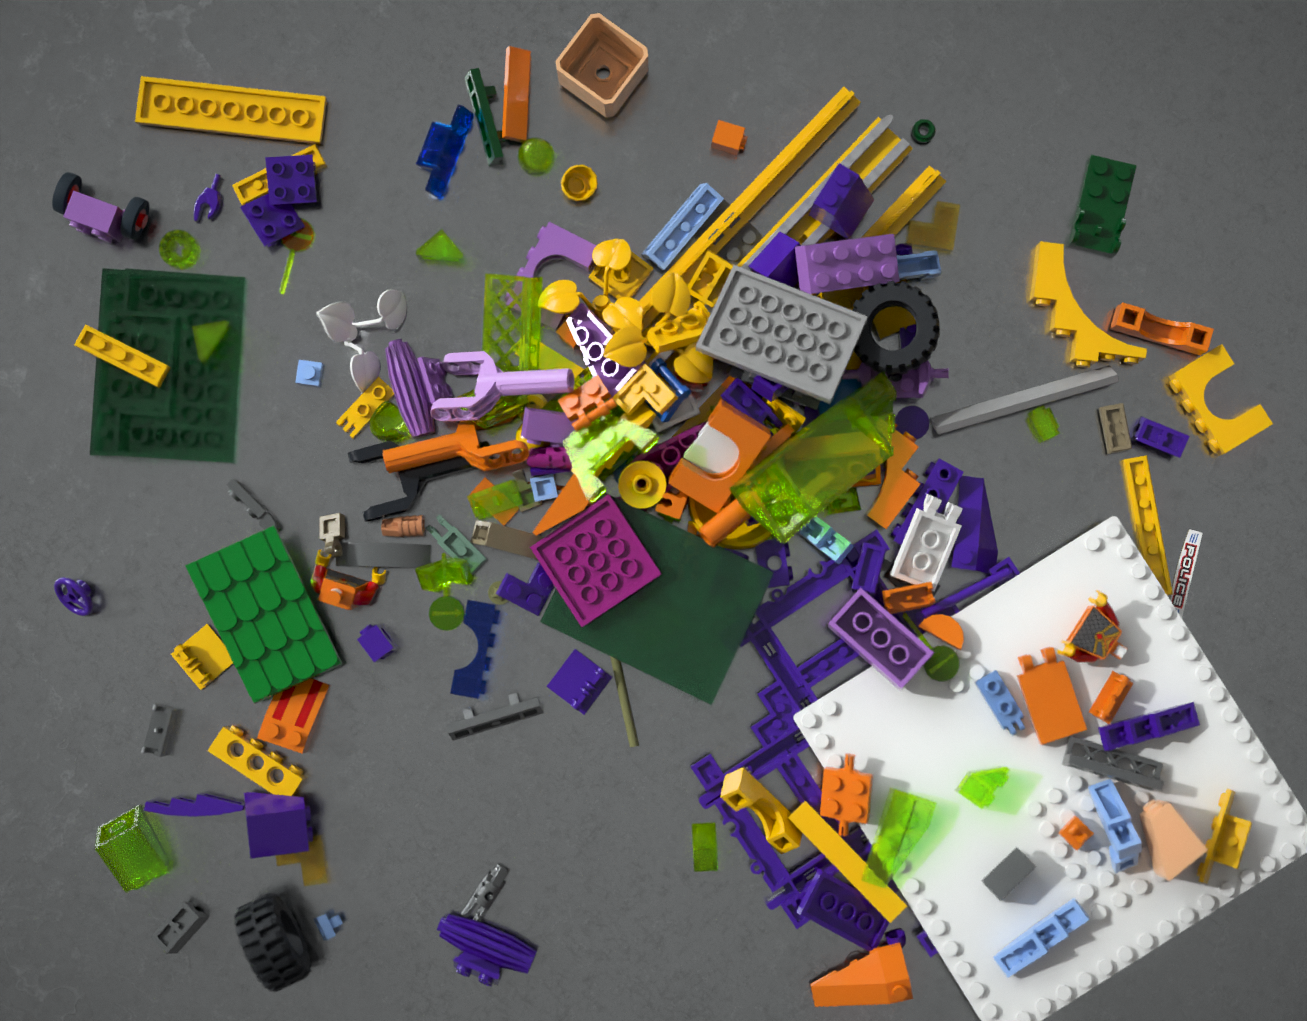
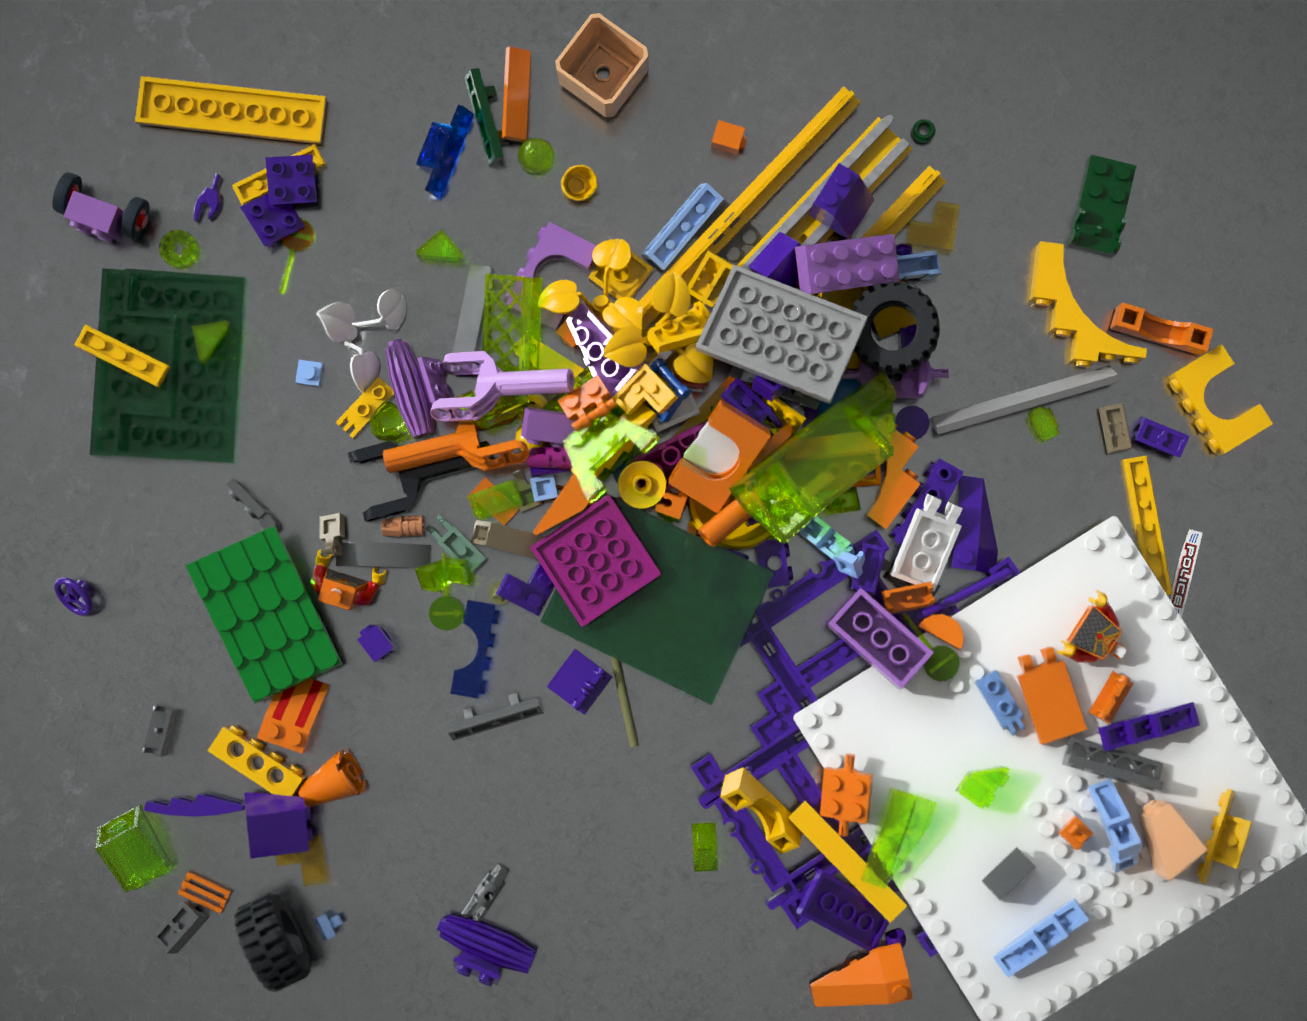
yellow hinge [171,624,233,690] -> none
none -> orange tile [177,871,232,914]
none -> orange cone [297,750,366,807]
none -> slope [452,265,494,353]
none -> light blue tile [834,547,865,579]

